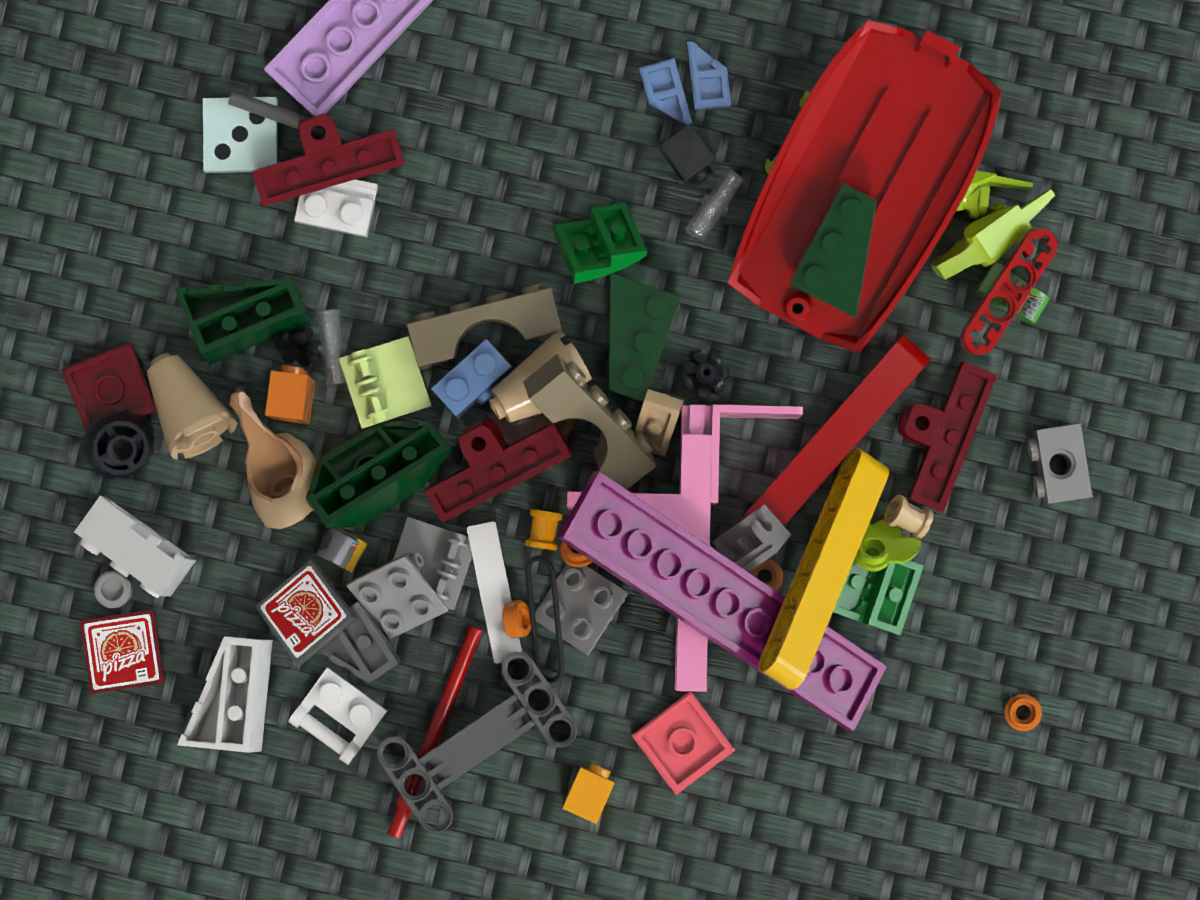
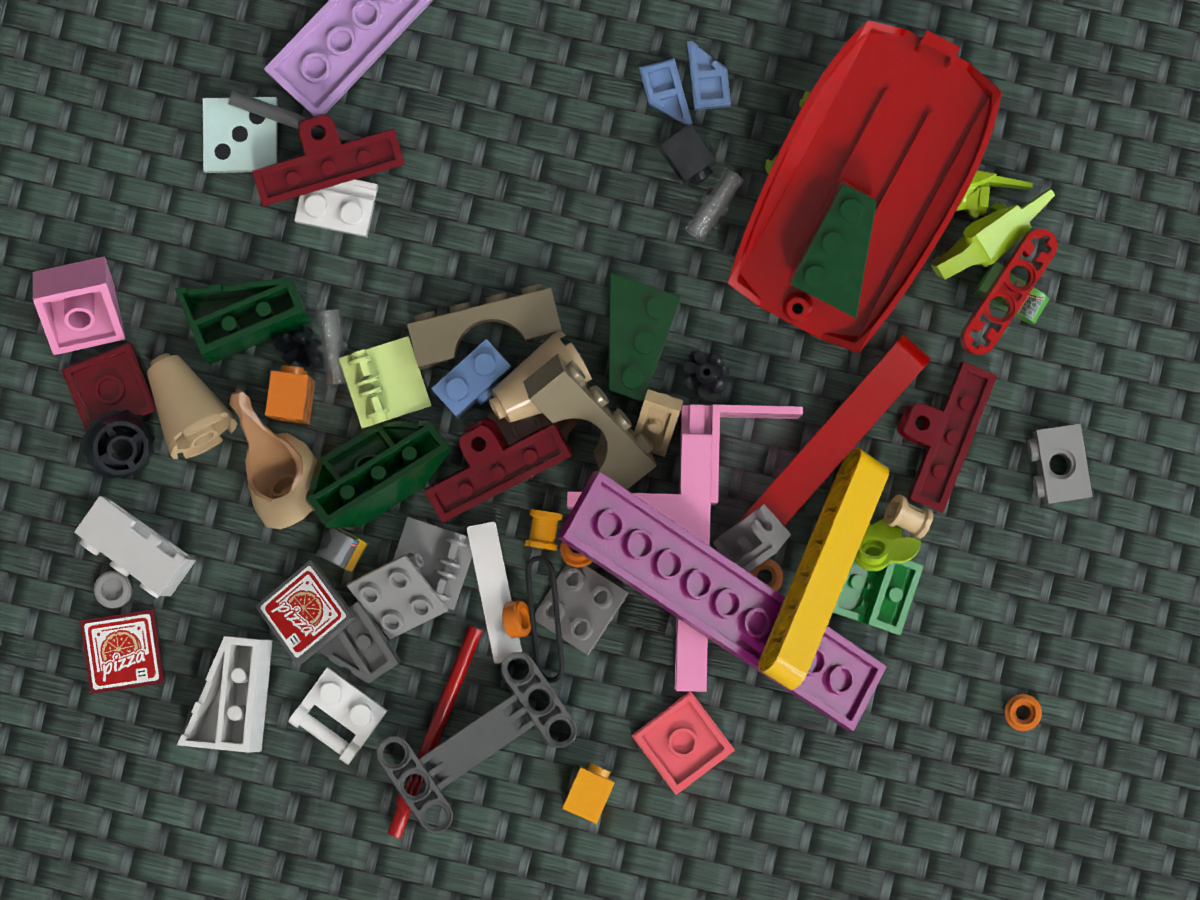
green slope [554,202,647,284] -> none
none -> bright pink slope [32,256,125,355]

